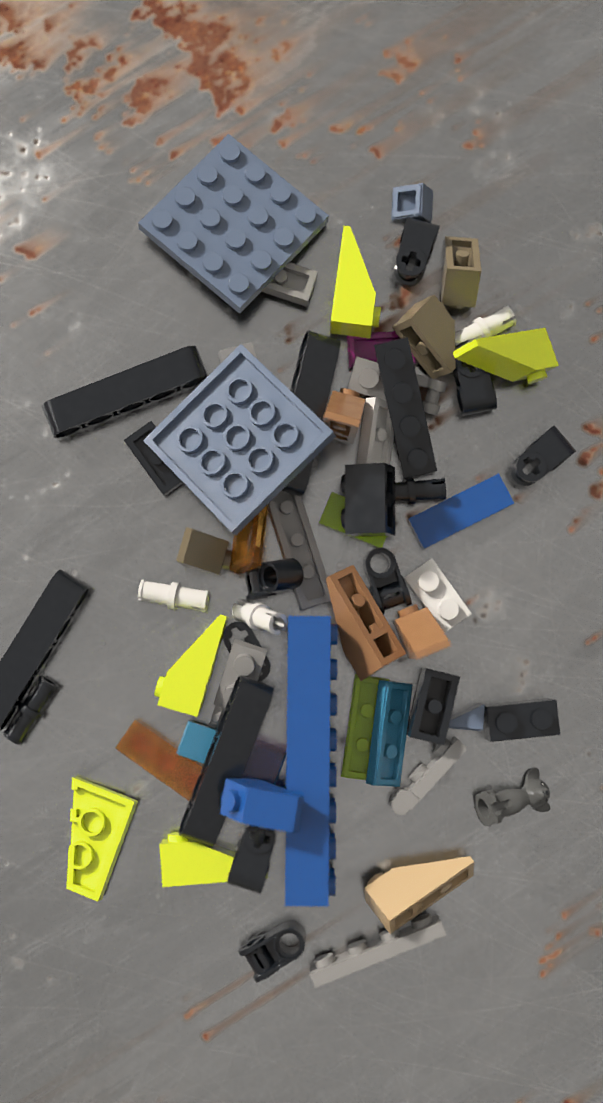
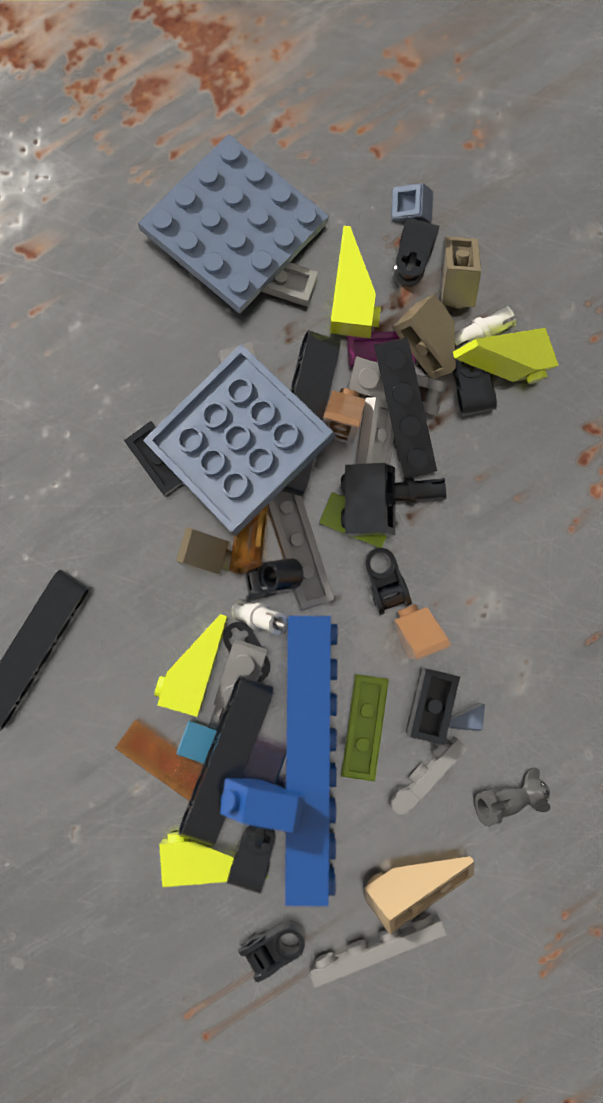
black pin [3,675,59,745] -> none
black beam [42,346,208,438] -> none
neon yellow wing [66,776,138,902] -> none
white pin [138,580,210,612] -> none
medium nougat slope [326,565,406,681] -> none
dark azure tile [366,680,413,787] -> none
white plate [404,558,472,633] -> none
blue tile [408,473,514,549] -> none
black brick [483,698,561,742] -> none
black piece [509,425,576,487] -> none

